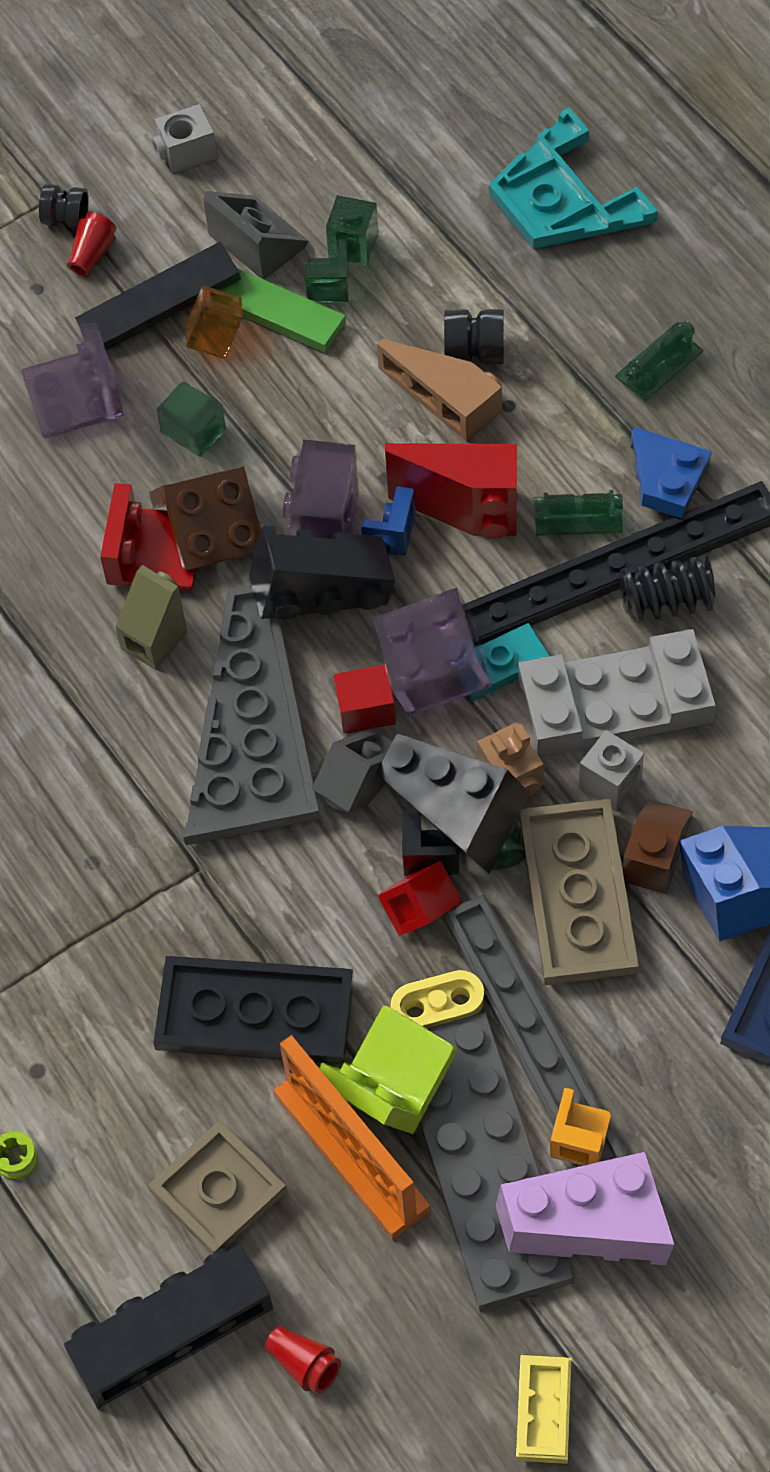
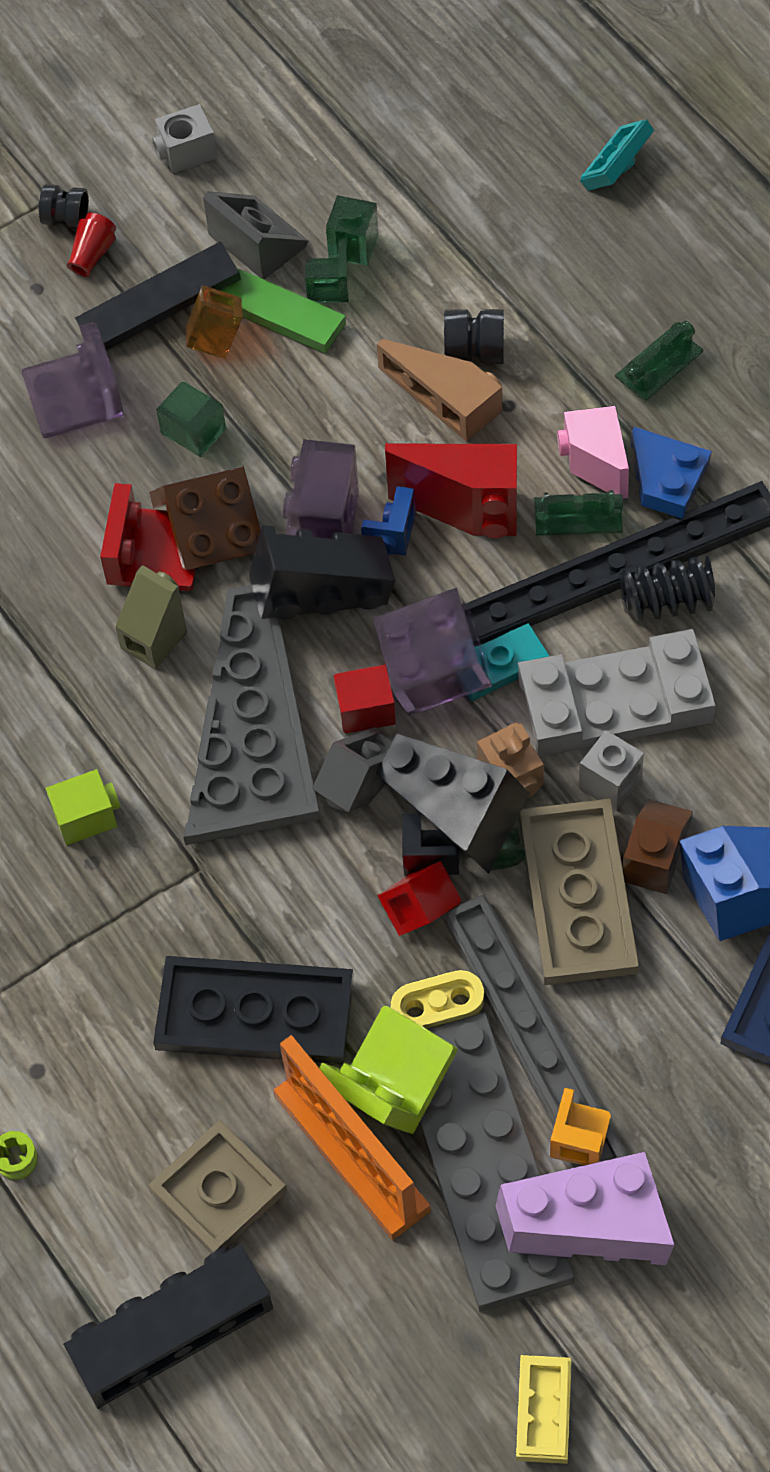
red cone [265,1325,341,1394] -> none
teal wing [489,107,658,249] -> none
none -> lime brick [45,769,121,846]
none -> bright pink slope [557,406,629,499]
none -> teal plate [579,120,655,191]

